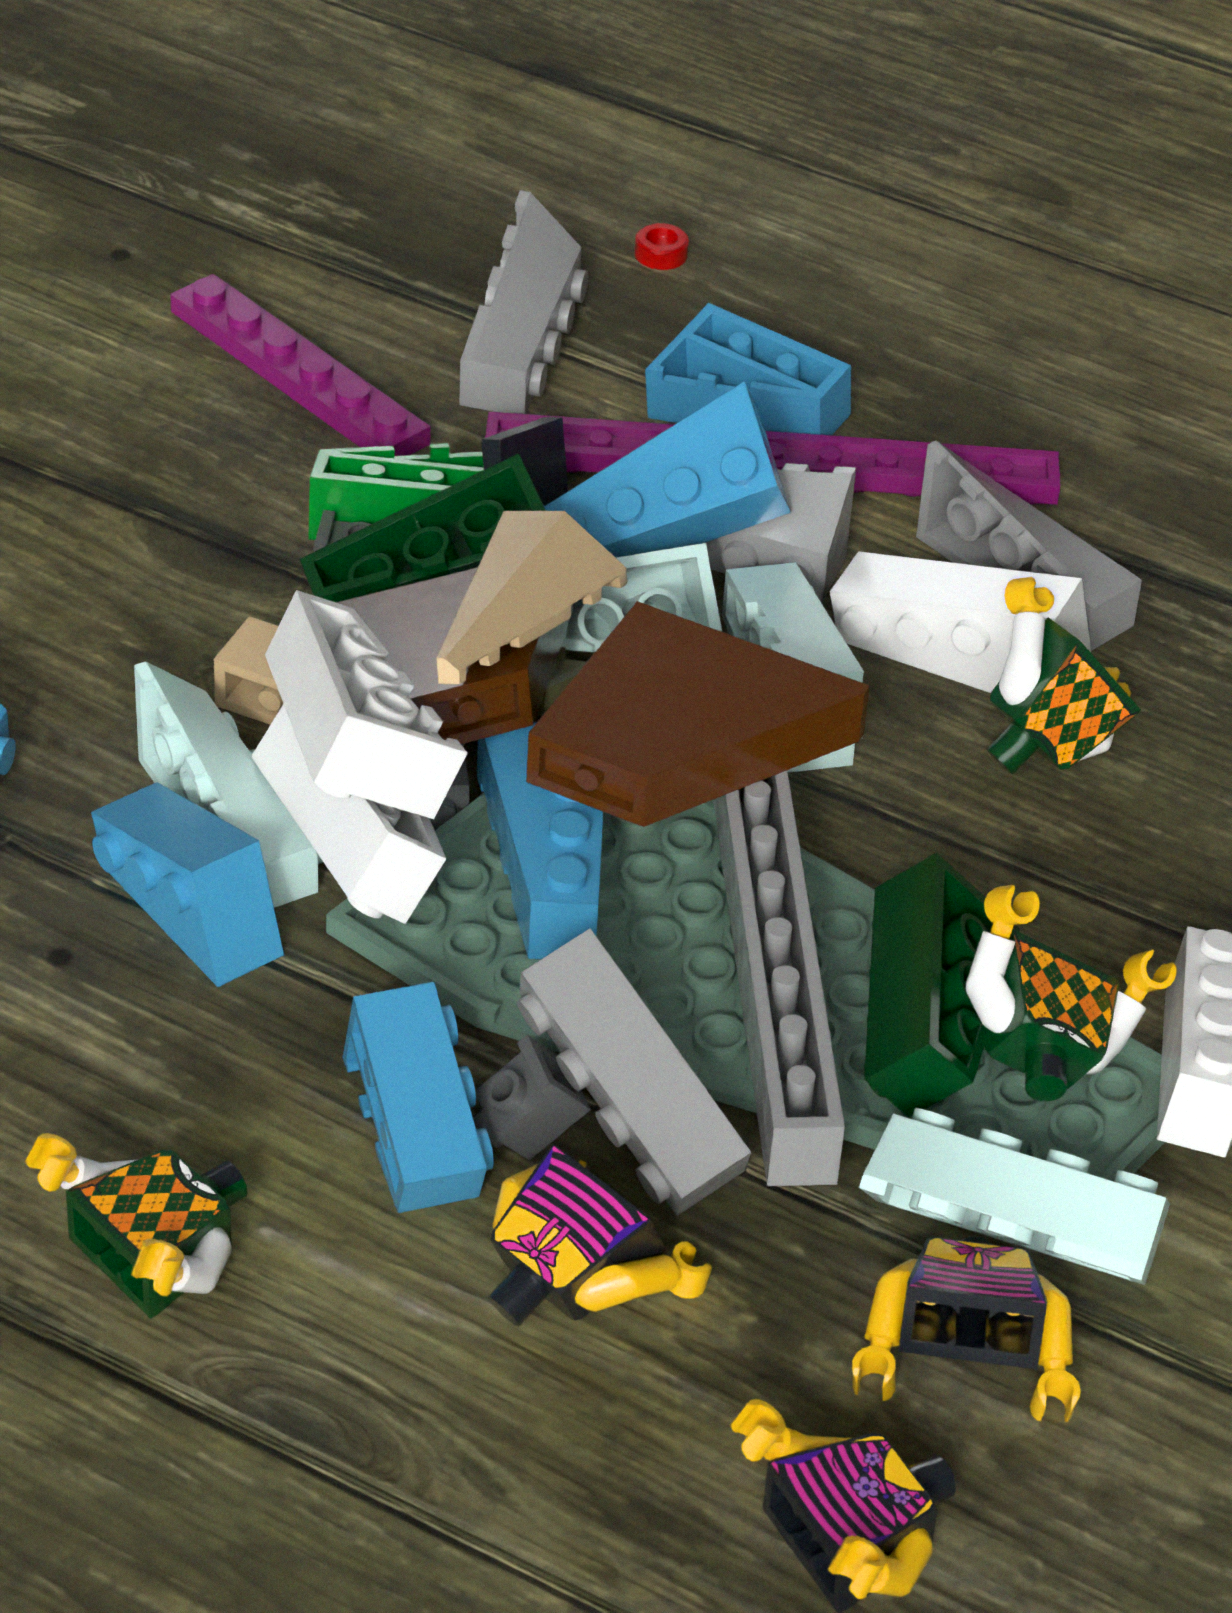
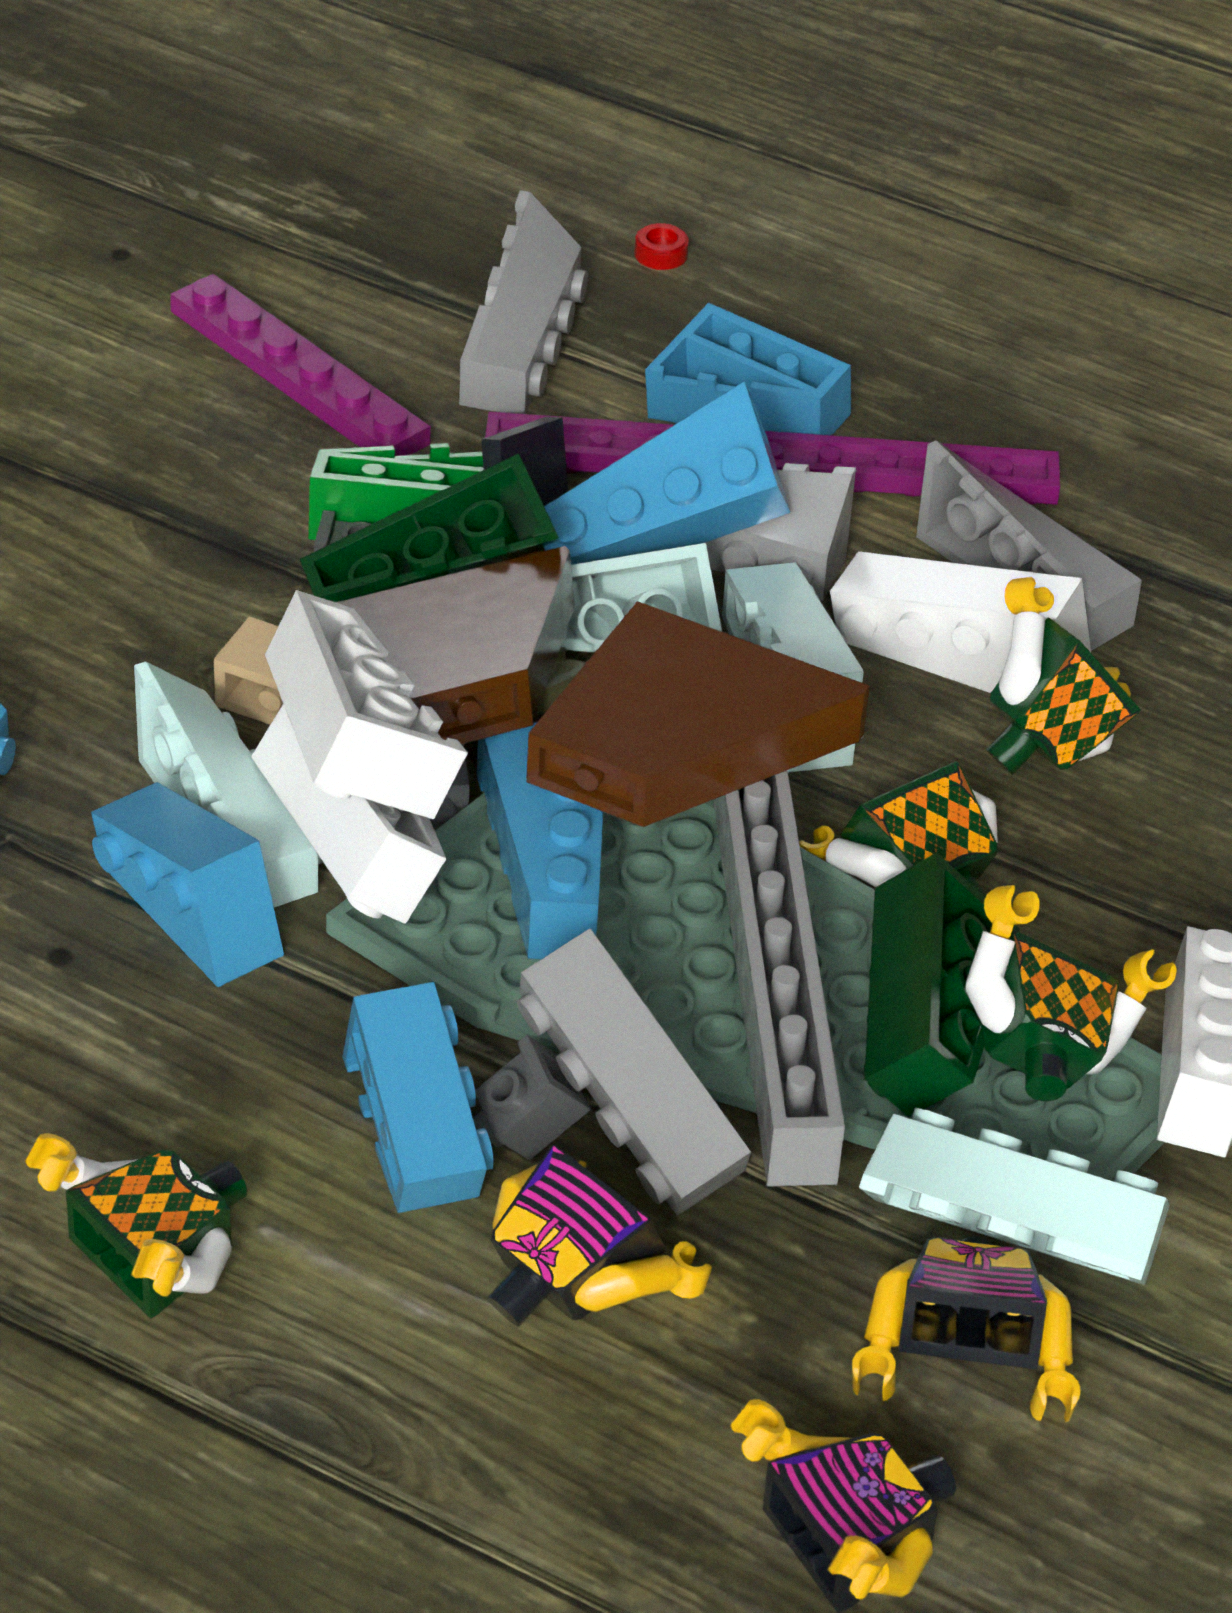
tan wedge [436,511,627,684] -> none
none -> torso [799,761,998,897]

